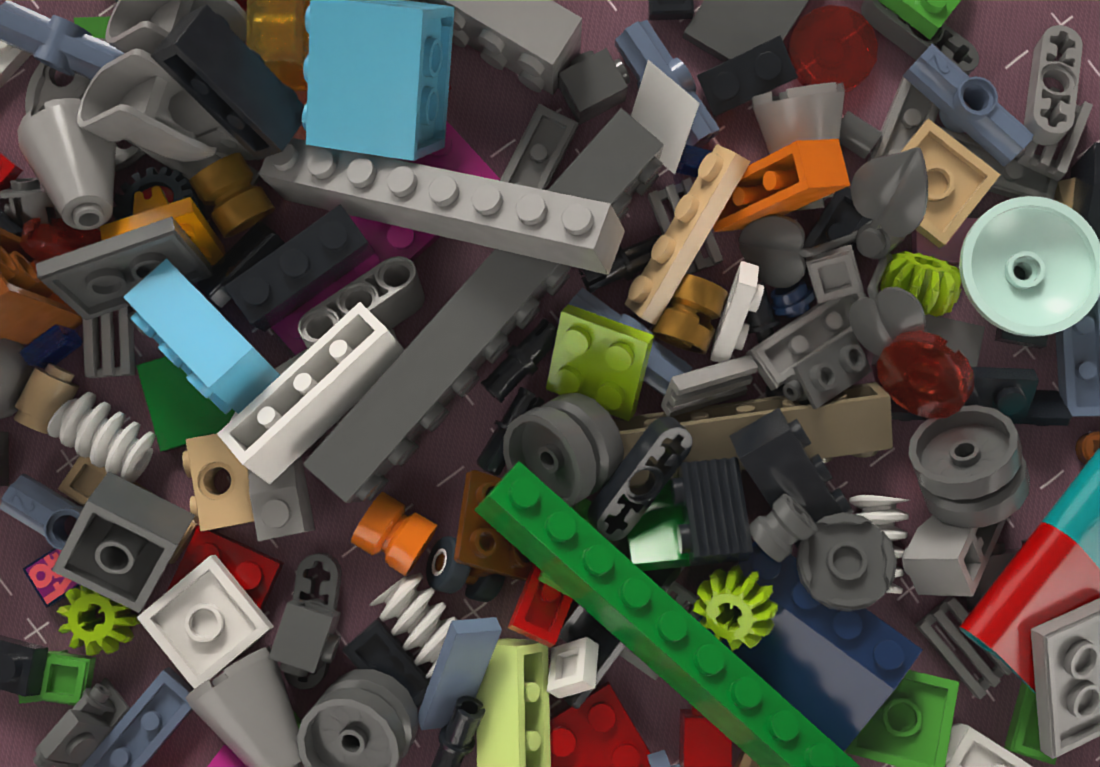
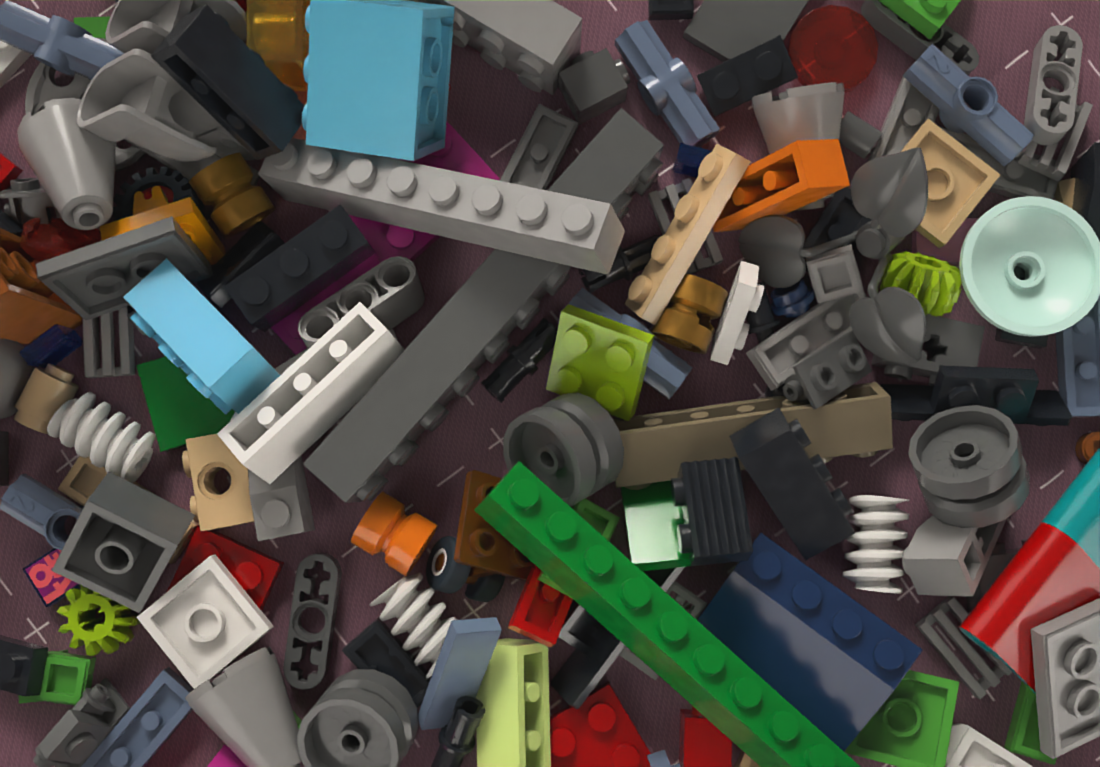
dark grey brick [269,598,341,677] -> none
black axle [476,387,545,476] -> none
white plate [547,637,599,699] -> none
black beam [587,417,693,541] -> none
white sticker [631,60,700,175] -> none
light grey tile [661,355,758,417] -> none
lime gear [693,565,778,651] -> none
dark grey wheel [749,494,817,562] -> none
dark grey tile [796,512,897,612] -> none
clear red tile [877,331,974,419] -> none

